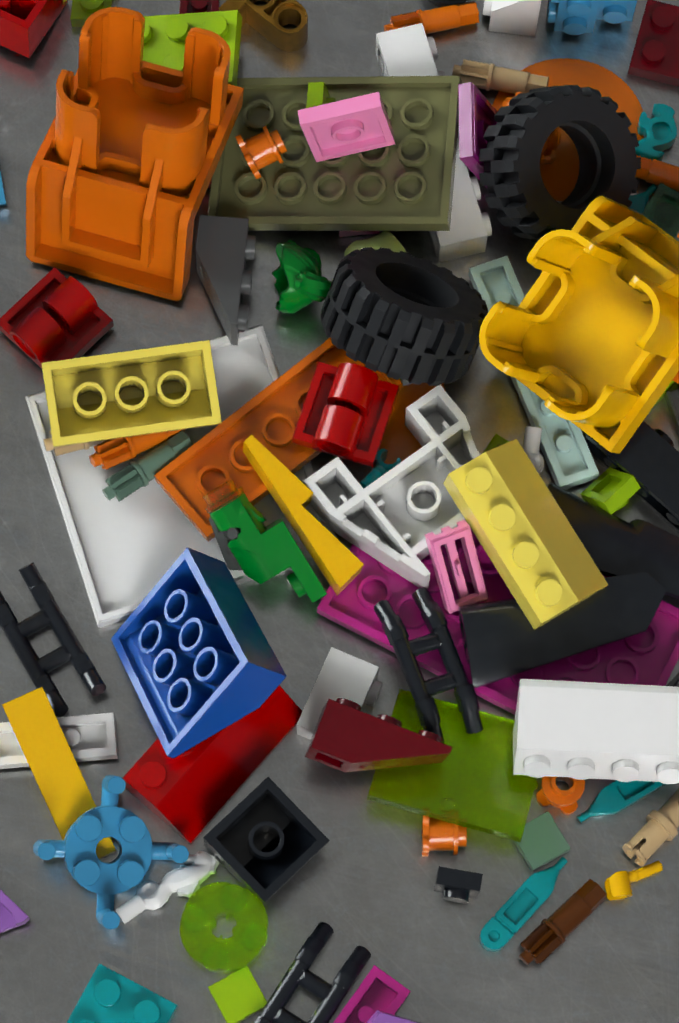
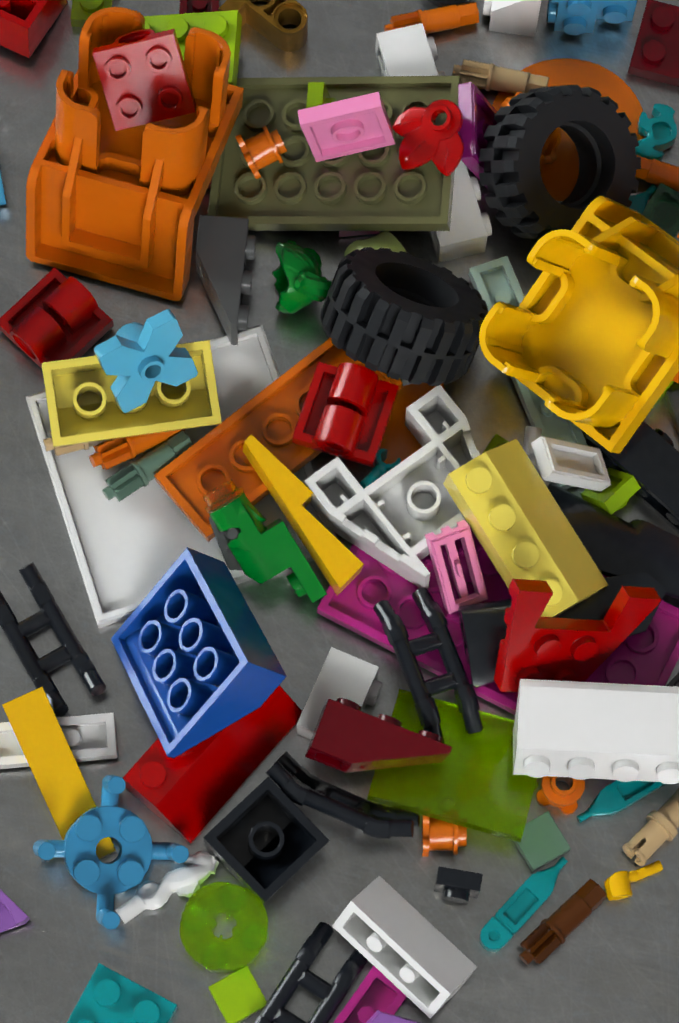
none -> red plate [92,29,196,131]
none -> medium azure plant [94,309,198,413]
none -> black piece [266,751,420,839]
none -> white brick [332,876,477,1019]
none -> red plate [392,99,464,177]
none -> red wing [494,579,662,692]
none -> white tile [531,436,611,492]

